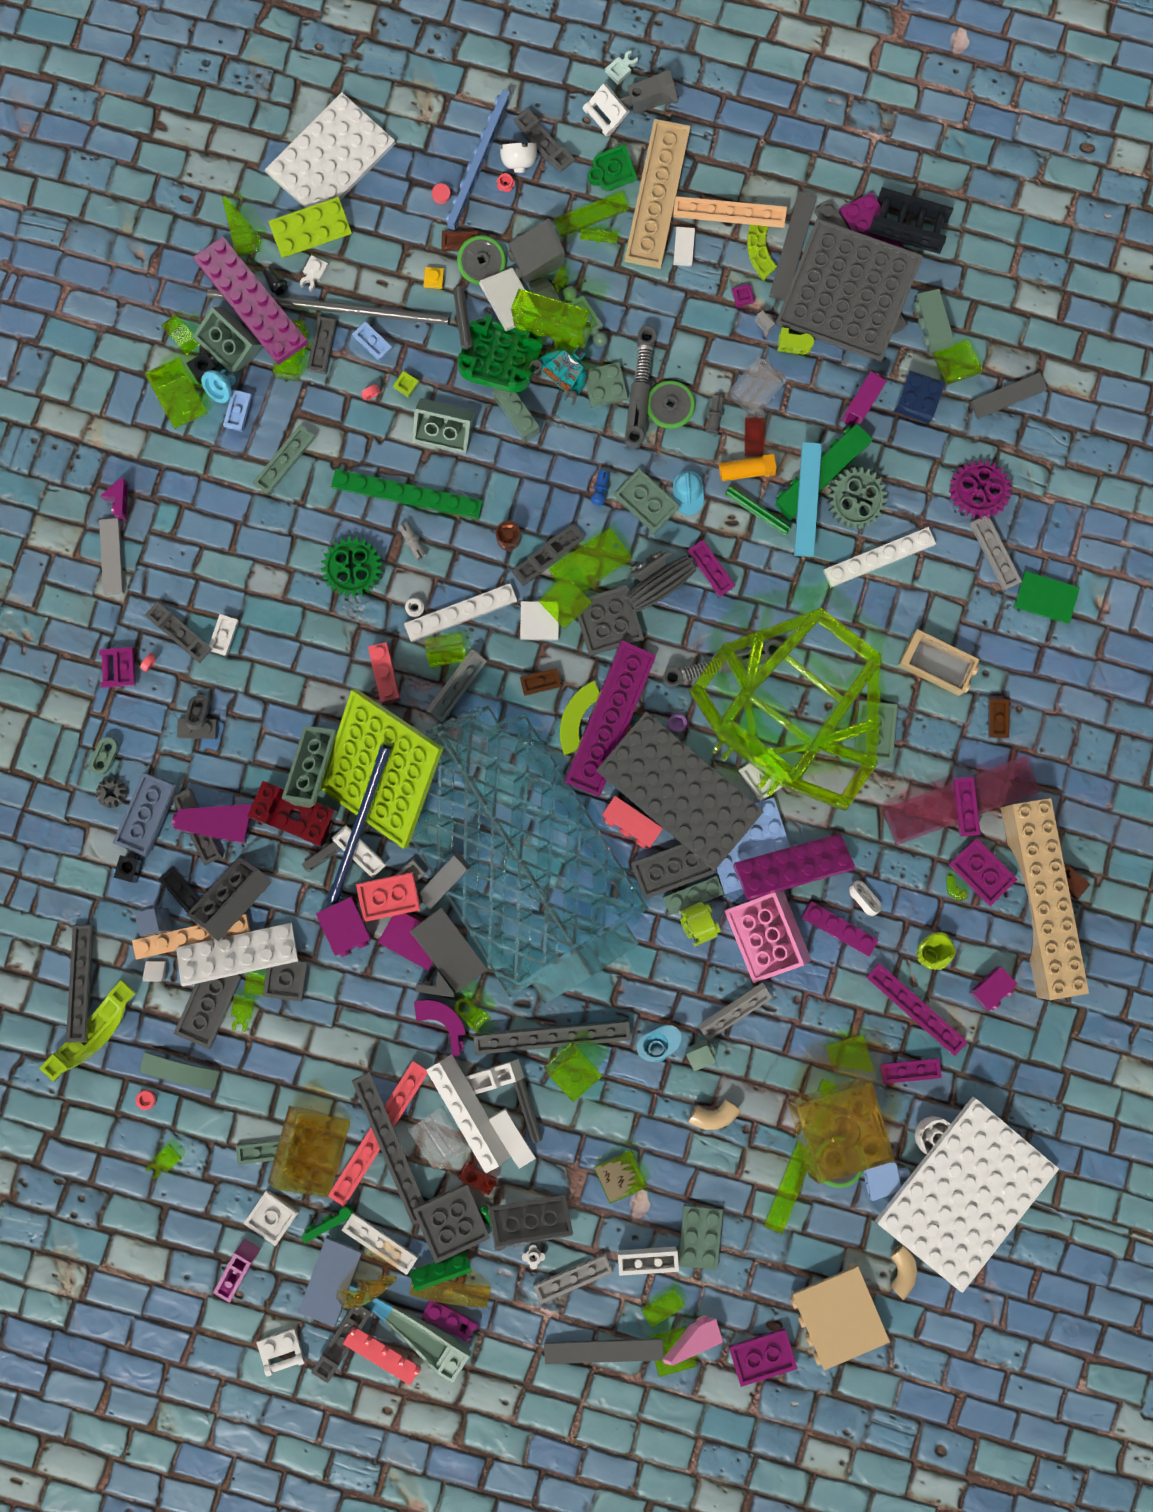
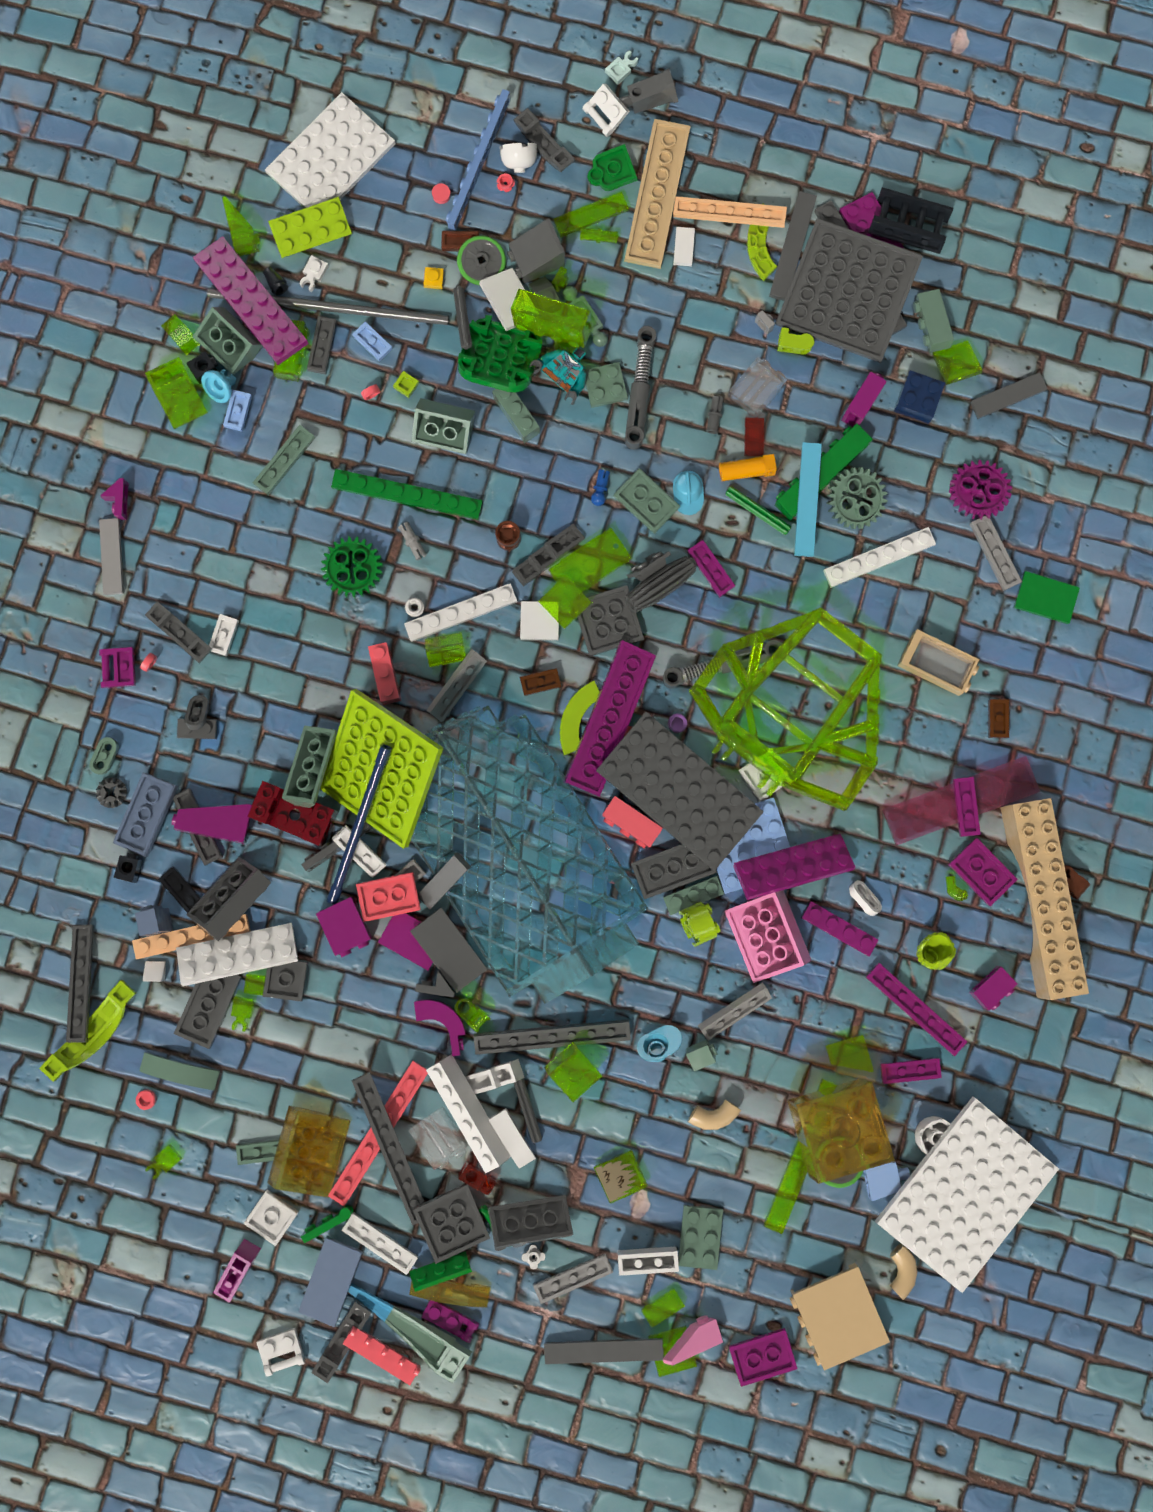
clear yellow slope [336,1276,396,1309] -> none
dark grey wheel [647,381,695,429] -> none
magenta tile [731,283,755,308] -> none
sand green plate [853,701,898,762] -> none

